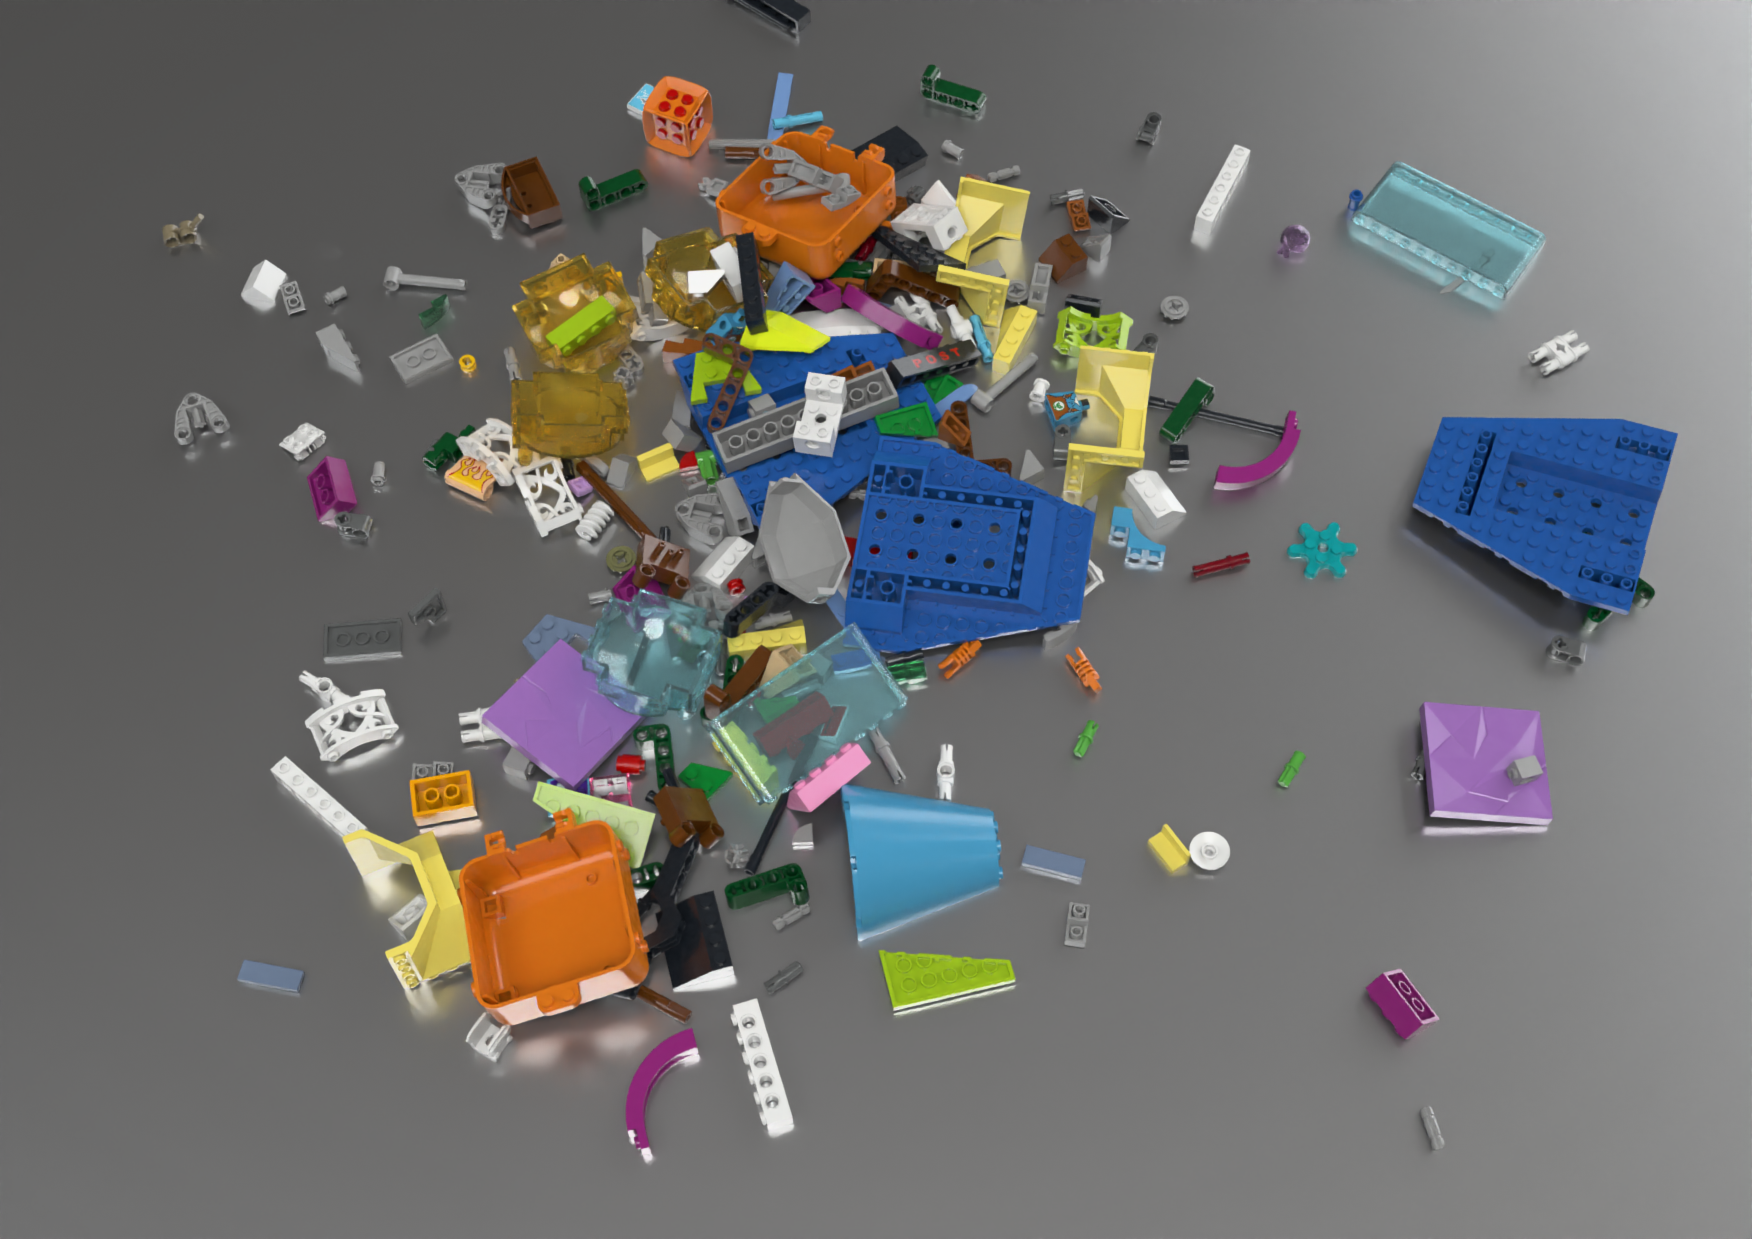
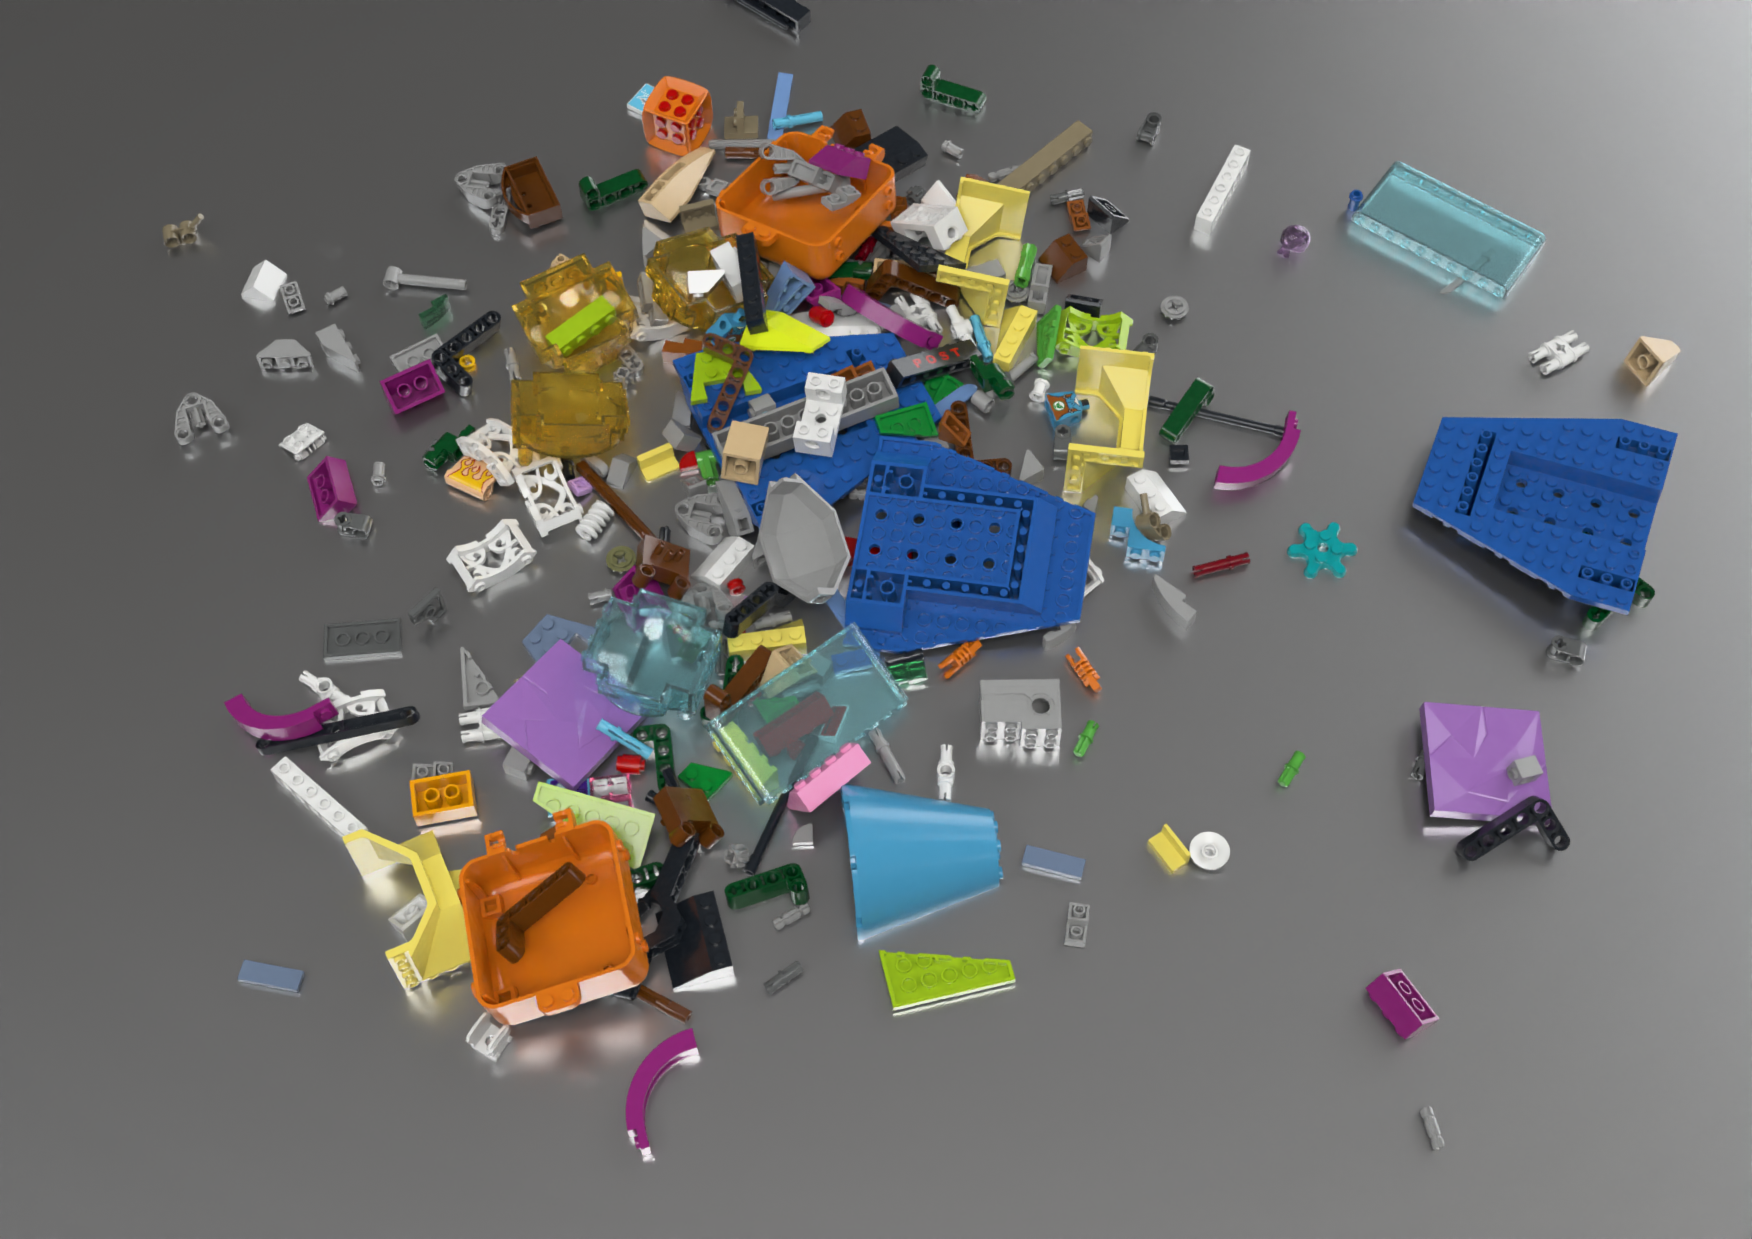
white brick [730,998,793,1131] -> none
none -> magenta arch [224,693,339,741]
none -> black beam [255,706,420,756]
none -> light grey slope [256,339,314,368]
none -> magenta slope [379,359,445,415]
none -> black beam [431,311,501,396]
none -> white fence [446,519,537,592]
none -> light grey wing [460,647,500,710]
none -> reddish brown beam [496,862,586,964]
none -> medium azure pin [596,718,653,759]
none -> tan wedge [638,147,716,223]
none -> dark tan bracket [679,199,719,237]
none -> tan slope [721,420,769,485]
none -> dark tan bracket [724,101,758,140]
none -> magenta slope [809,143,871,180]
none -> red brick [809,306,834,327]
none -> light grey slope [818,296,856,317]
none -> reddish brown slope [830,109,871,149]
none -> dark green plate [970,354,1015,400]
none -> light grey piece [979,679,1062,748]
none -> dark tan brick [998,120,1093,193]
none -> bright green axle [1014,243,1037,288]
none -> bright green wing [1036,305,1062,368]
none -> dark tan beam [1135,493,1172,542]
none -> light grey slope [1152,574,1197,631]
none -> black beam [1456,796,1570,861]
none -> tan slope [1624,336,1681,386]

